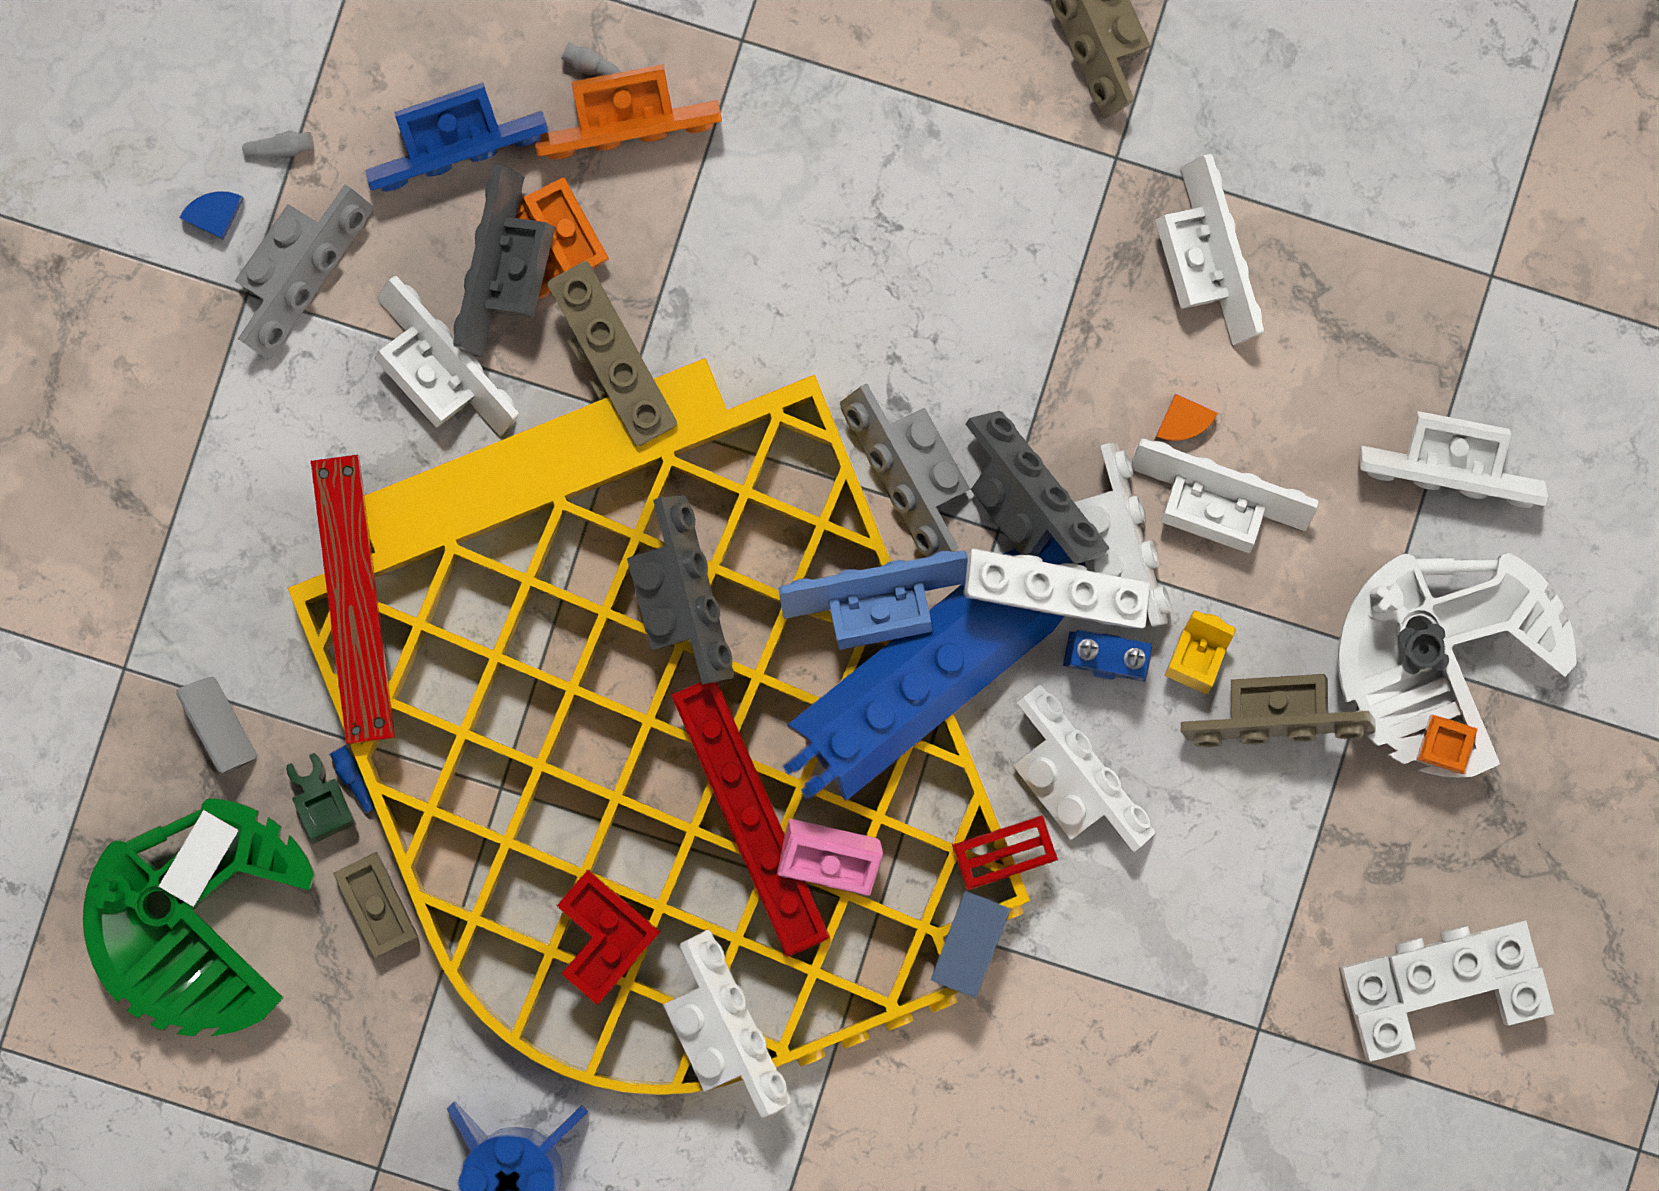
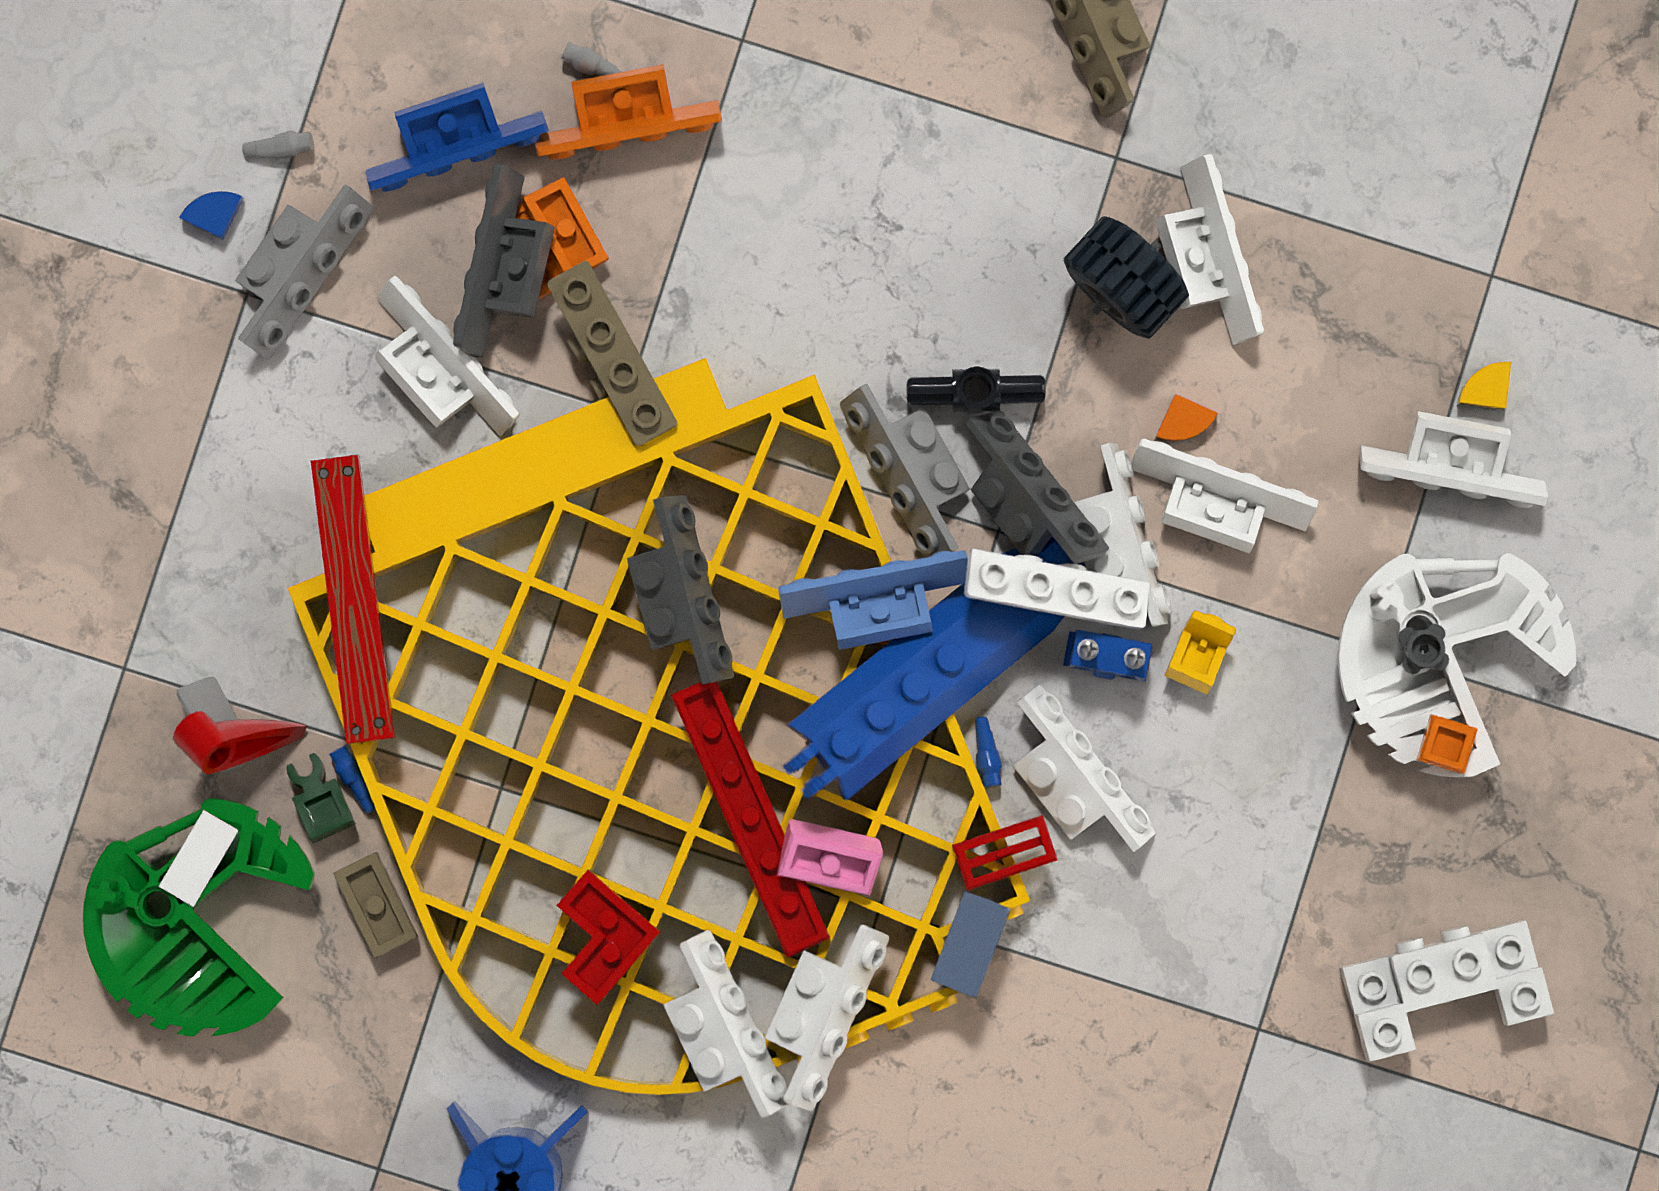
dark tan bracket [1180,674,1376,747] -> none
none -> red piece [173,711,307,774]
none -> white bracket [765,924,889,1111]
none -> black axle [906,366,1046,414]
none -> blue piece [975,716,1002,788]
none -> black wheel [1063,216,1189,339]
none -> yellow tile [1457,361,1511,410]

